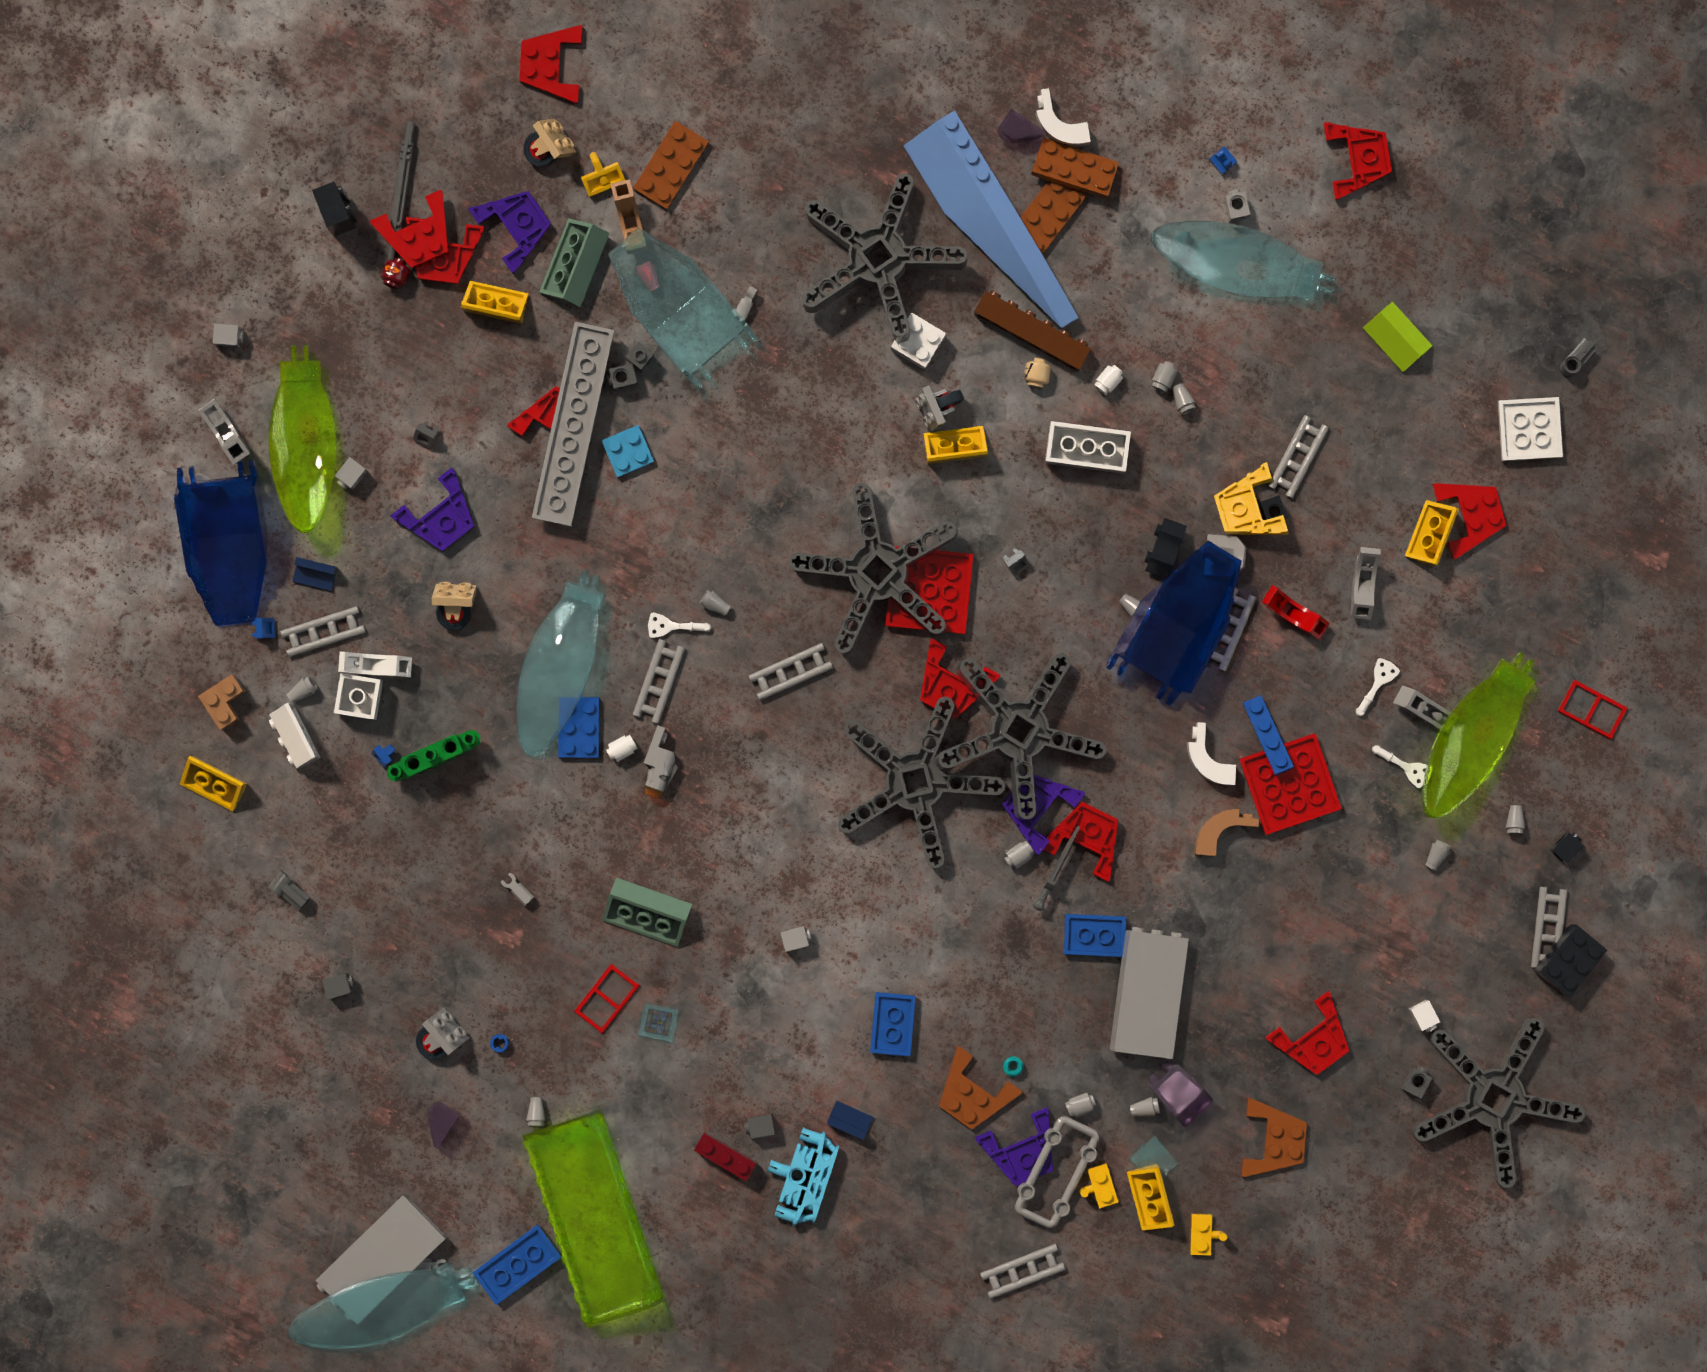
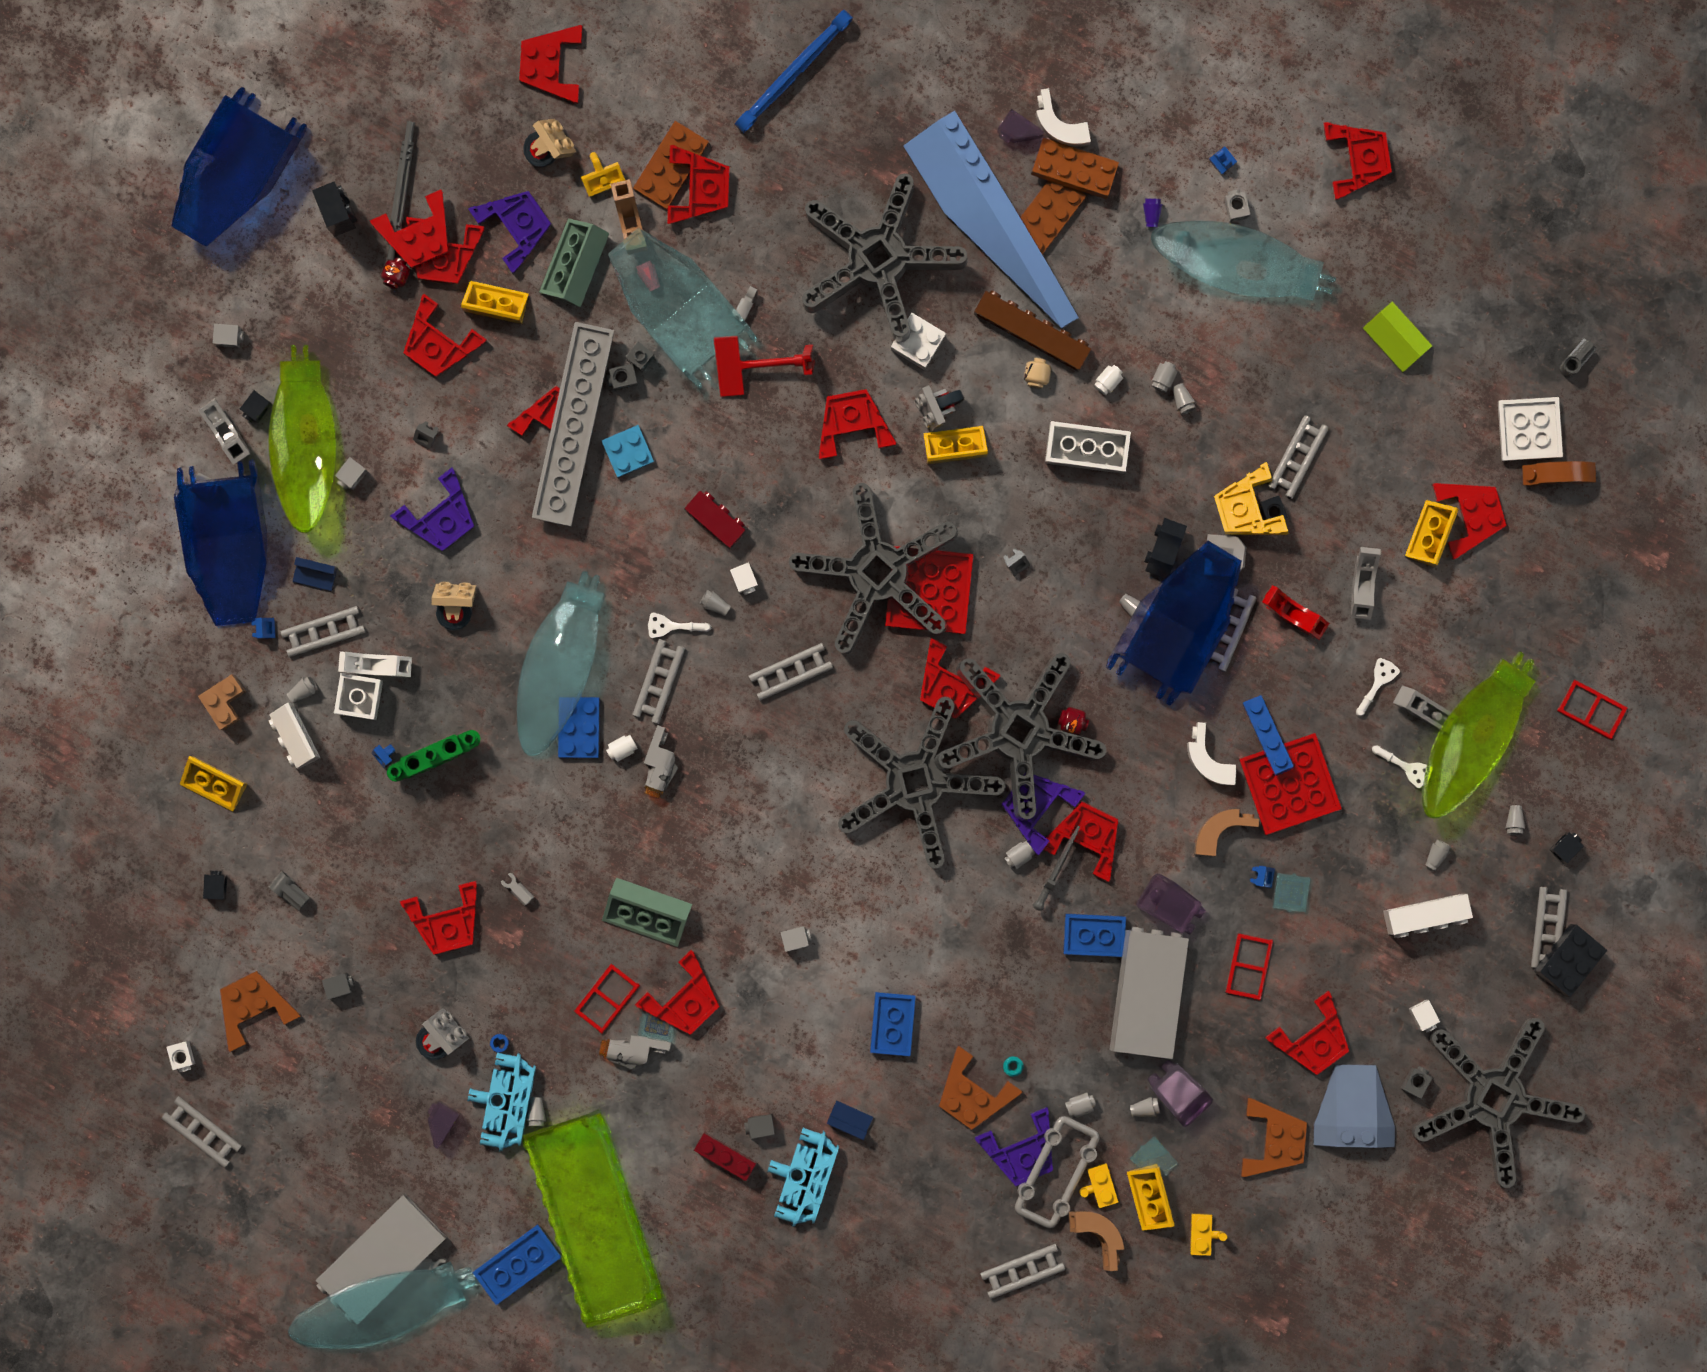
none -> light grey bar [161,1096,242,1168]
none -> white brick [166,1041,195,1073]
none -> clear blue windscreen [171,87,307,247]
none -> black brick [203,871,227,900]
none -> dark orange wing [220,971,301,1052]
none -> black brick [240,390,272,423]
none -> red wing [400,881,477,955]
none -> red wing [403,294,487,377]
none -> medium azure piece [467,1052,536,1152]
none -> light grey plate [599,1035,672,1069]
none -> red wing [635,950,720,1035]
none -> red wing [667,145,729,224]
none -> dark red brick [684,491,746,549]
none -> red piece [714,336,815,397]
none -> white brick [730,562,758,595]
none -> blue piece [735,9,853,133]
none -> red wing [819,389,896,460]
none -> dark red head [1058,707,1089,735]
none -> medium nougat arch [1069,1211,1124,1271]
none -> clear purple hips [1136,873,1205,934]
none -> dark purple cone [1143,198,1163,227]
none -> red window [1225,933,1273,1001]
none -> blue tile [1250,866,1275,888]
none -> clear light blue piece [1273,873,1310,913]
none -> sand blue wedge [1313,1064,1395,1148]
none -> white brick [1383,894,1473,938]
none -> dark orange arch [1522,461,1596,486]

